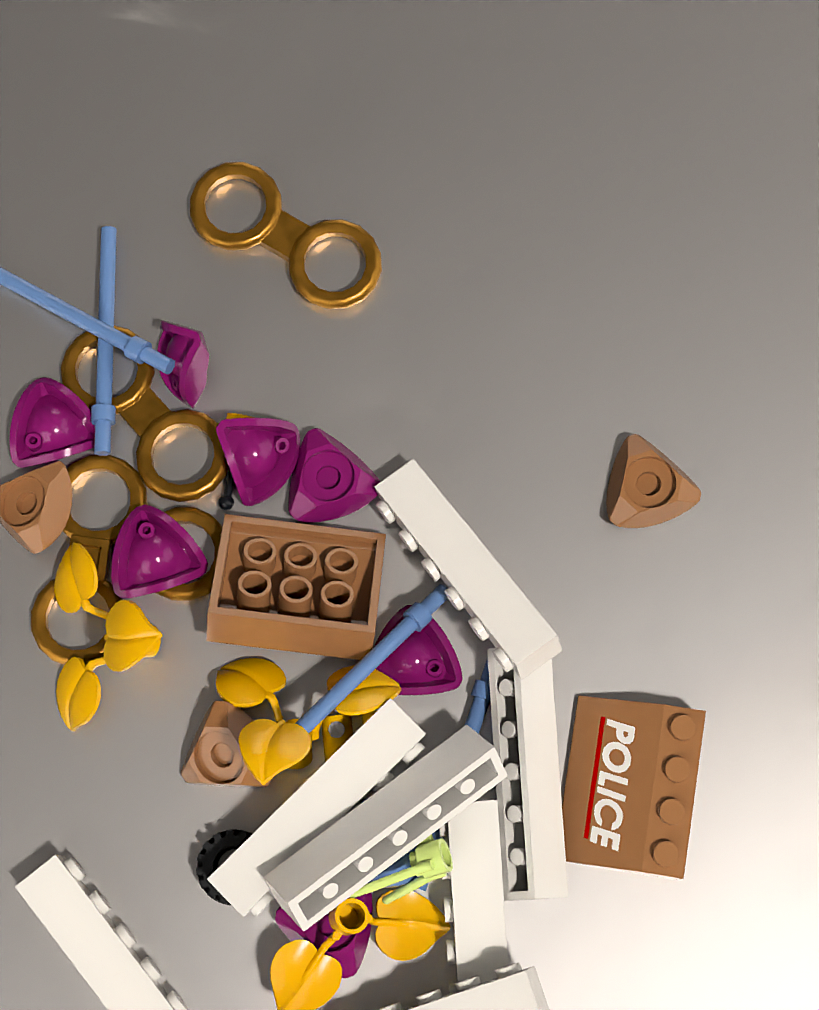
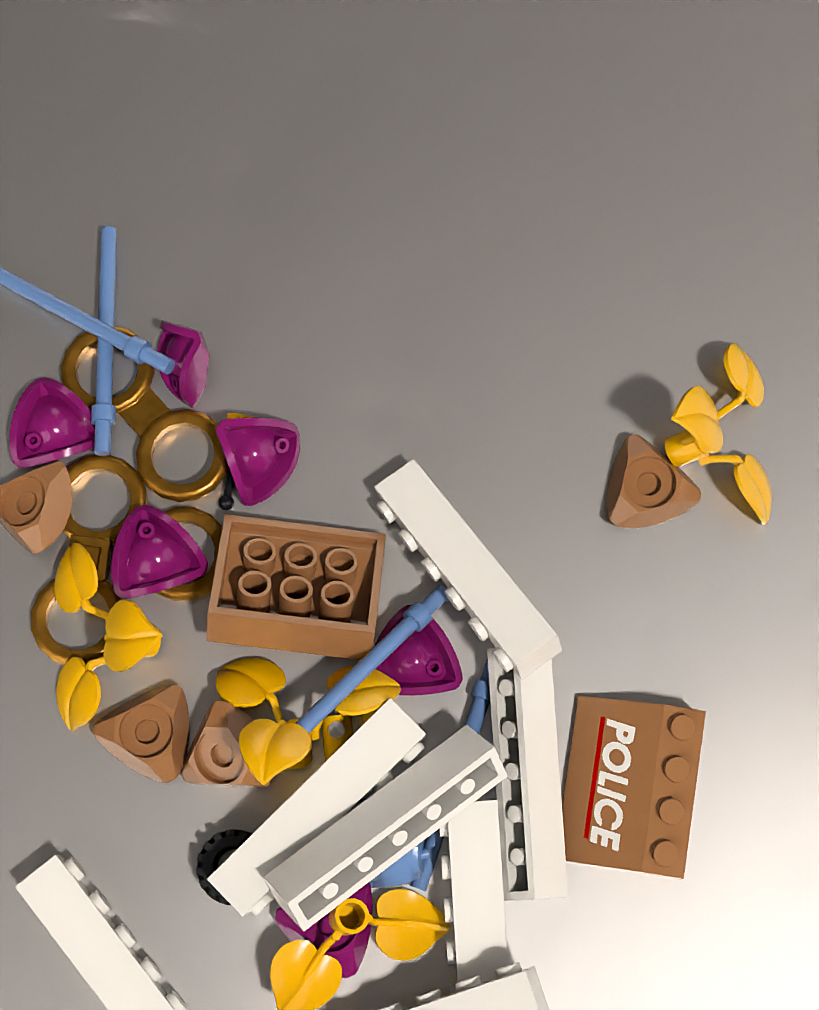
pearl gold bar [190,162,382,309] -> none
magenta hat [288,428,380,522] -> none
yellowish green plant [349,834,453,904] -> none
none -> medium nougat hat [93,684,189,783]
none -> yellow plant [665,343,772,525]

